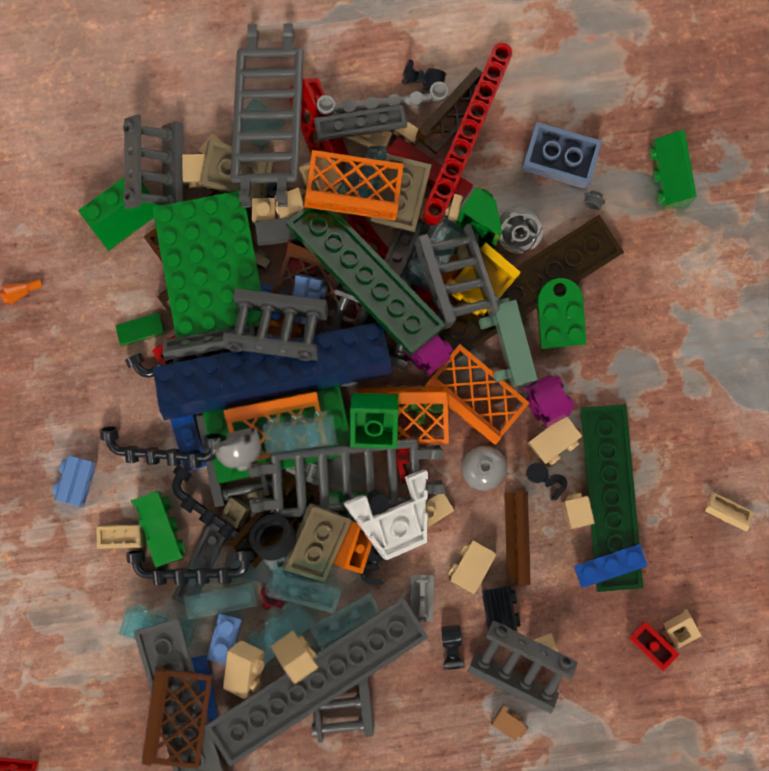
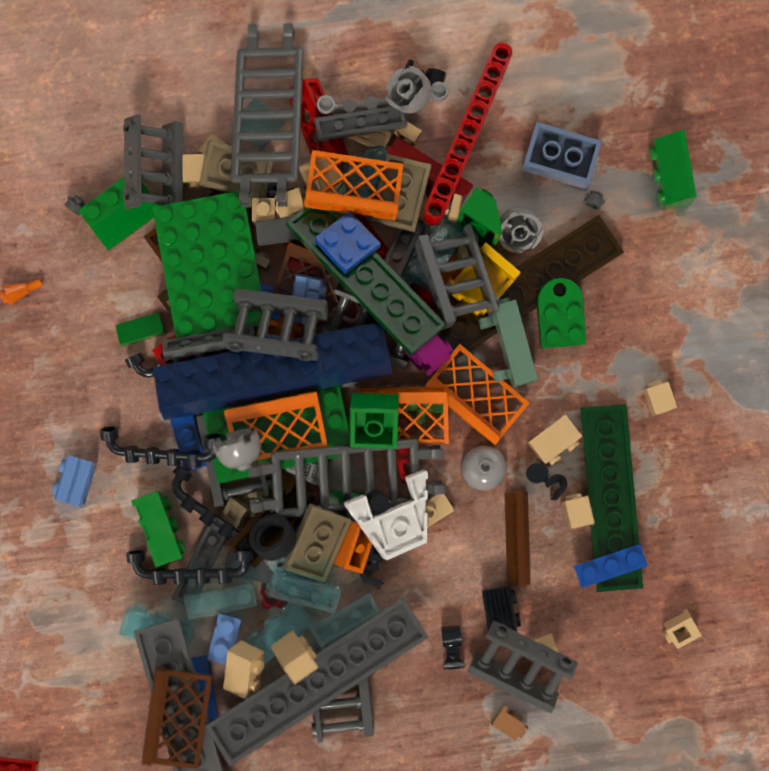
tan plate [96,524,143,549] -> none
clear light blue brick [262,411,337,453] -> none
light grey hinge [410,575,434,622] -> none
dark brown fence [415,67,489,155] -> none
tan brick [448,540,497,595] -> none
magenta brick [524,375,575,428] -> none
red brick [626,621,680,672] -> none
tan plate [705,492,754,532] -> none
none -> dark grey plate [64,195,85,215]
none -> blue plate [314,211,381,274]
none -> light grey cylinder [385,66,432,114]
none -> tan brick [644,380,677,417]

